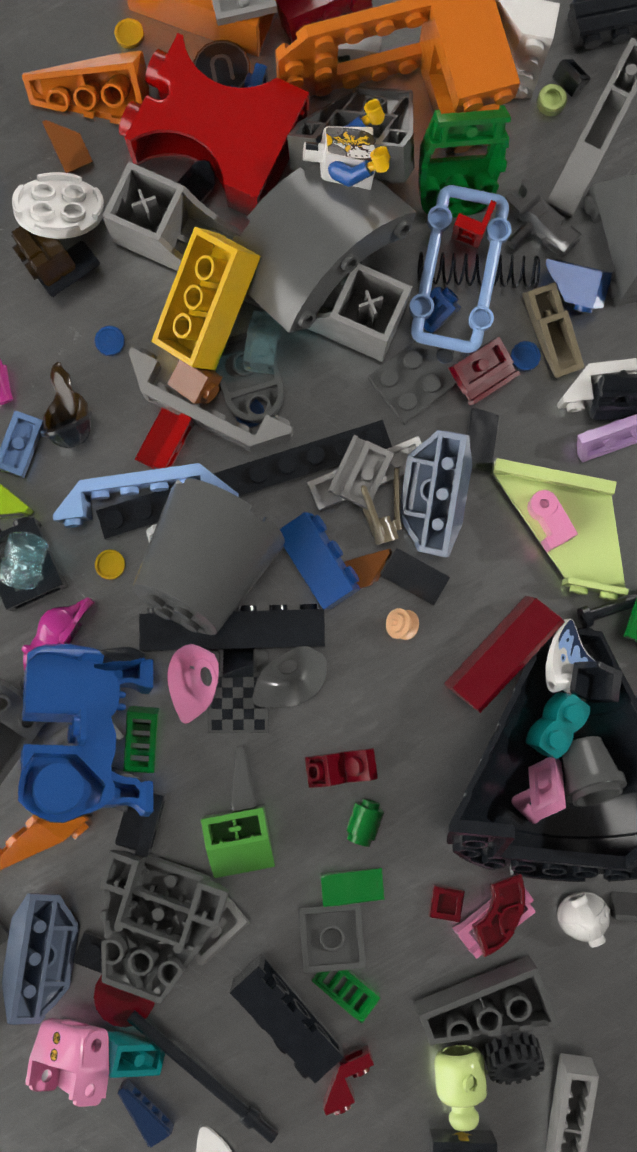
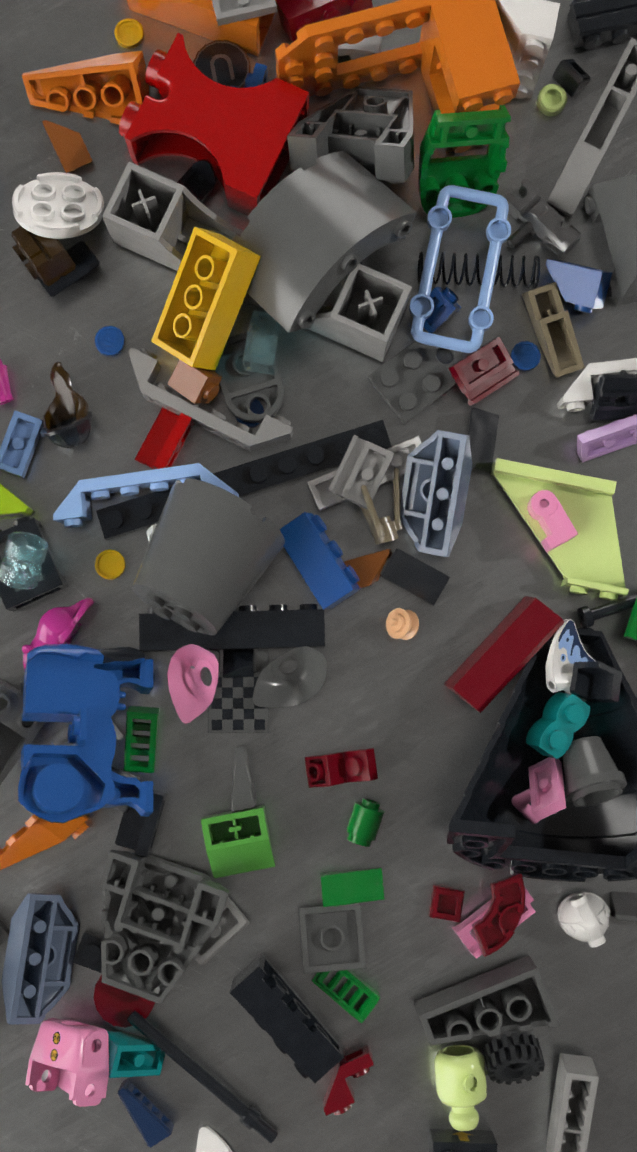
torso [303,99,391,190] -> none
red panel [451,200,497,249] -> none

